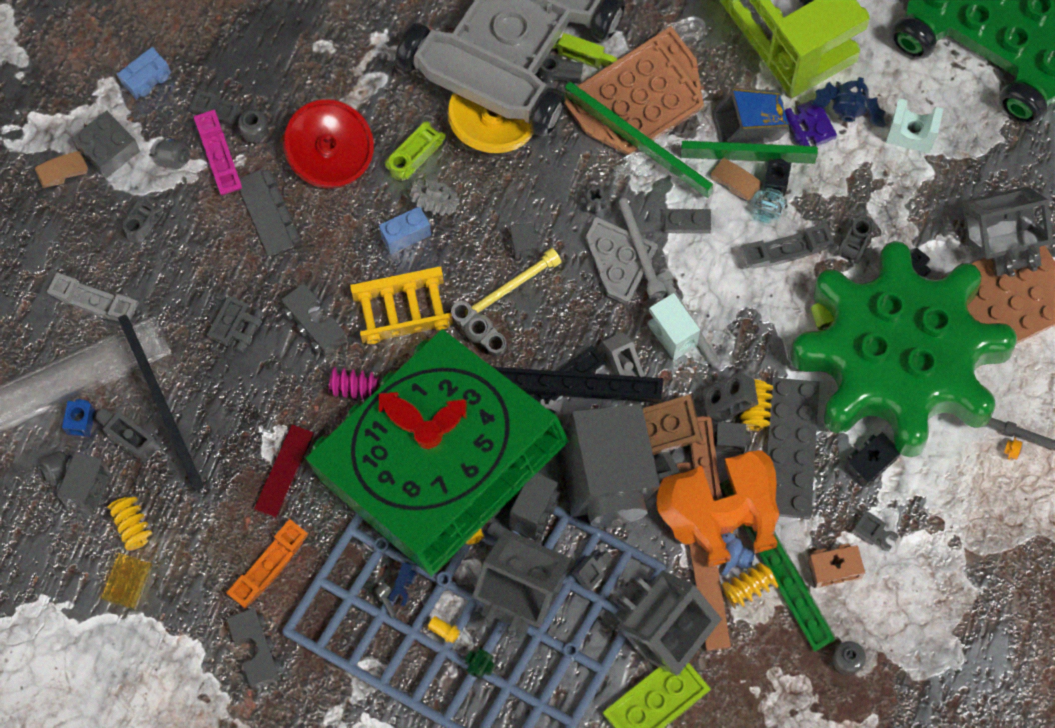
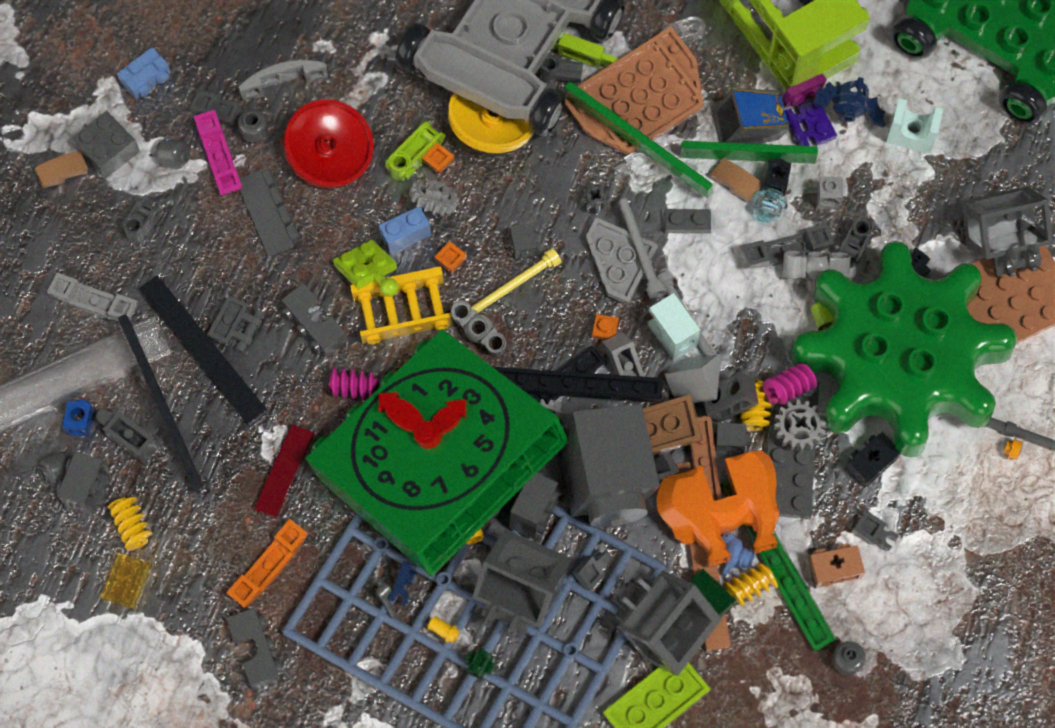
none -> black tile [139,275,268,426]
none -> light grey slope [239,60,328,101]
none -> lime plate [333,240,399,297]
none -> orange plate [422,143,454,175]
none -> orange plate [434,241,467,274]
none -> orange plate [592,314,619,340]
none -> light grey slope [665,354,721,403]
none -> dark green tile [688,569,737,617]
none -> dark pink piece [763,363,817,405]
none -> light grey gear [773,399,826,452]
none -> magenta plate [782,73,827,108]
none -> light grey piece [782,251,851,279]
none -> light grey brick [817,177,843,209]

